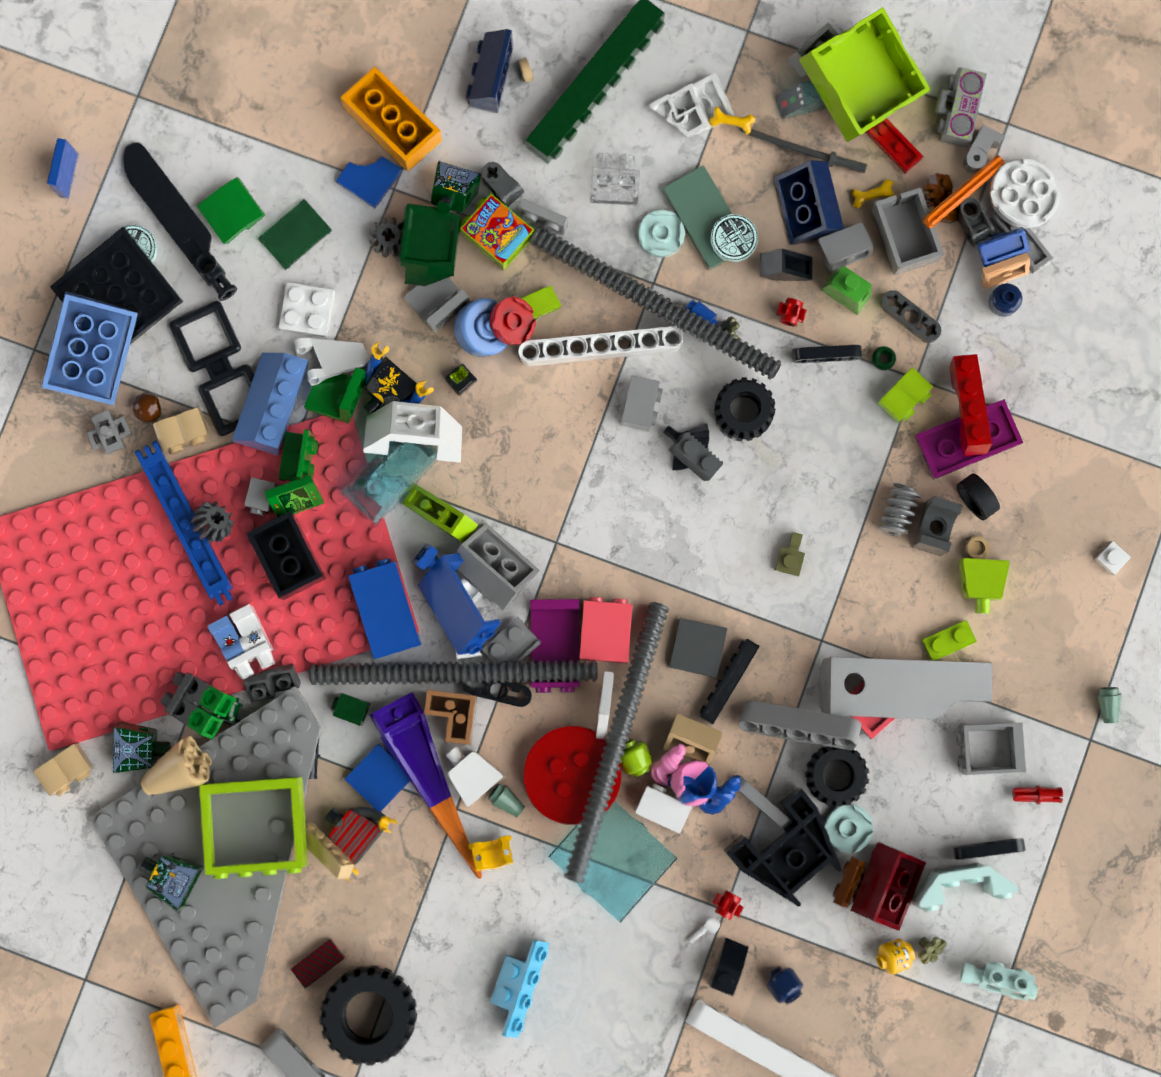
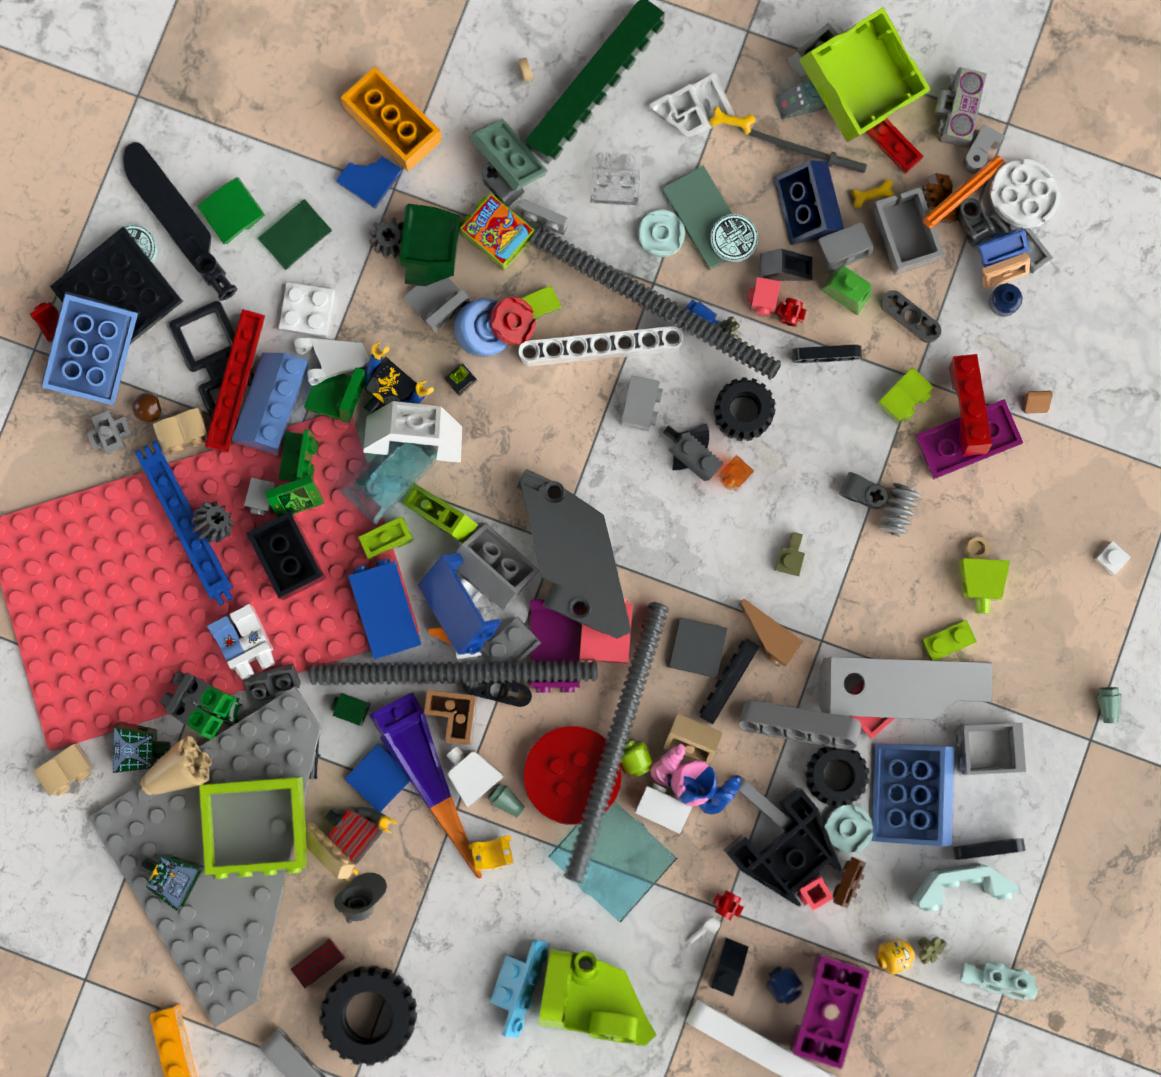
tile [47,138,78,199] -> none
blue plate [412,543,439,571] -> none
torso [431,161,481,214] -> none
dark blue slope [466,29,514,113] -> none
white tile [596,671,614,739] -> none
dark red slope [850,842,926,931] -> none
dark green plate [872,346,896,371] -> none
dark grey piece [912,496,963,556] -> none
black tyre [956,473,1000,521] -> none
red axle [1012,785,1063,805] -> none
none -> red bracket [30,302,60,343]
none -> red tile [205,309,265,453]
none -> dark grey piece [334,873,387,924]
none -> lime plate [358,516,414,559]
none -> orange slope [428,627,452,645]
none -> sand green tile [469,118,548,191]
none -> dark grey panel [517,469,631,639]
none -> lime panel [538,948,657,1046]
none -> clear orange brick [719,455,754,492]
none -> medium nougat slope [739,599,804,667]
none -> coral brick [747,277,781,316]
none -> magenta plate [790,952,870,1069]
none -> coral brick [797,873,834,911]
none -> dark grey piece [839,472,888,509]
none -> medium blue slope [872,743,955,846]
none -> medium nougat slope [1023,390,1053,414]

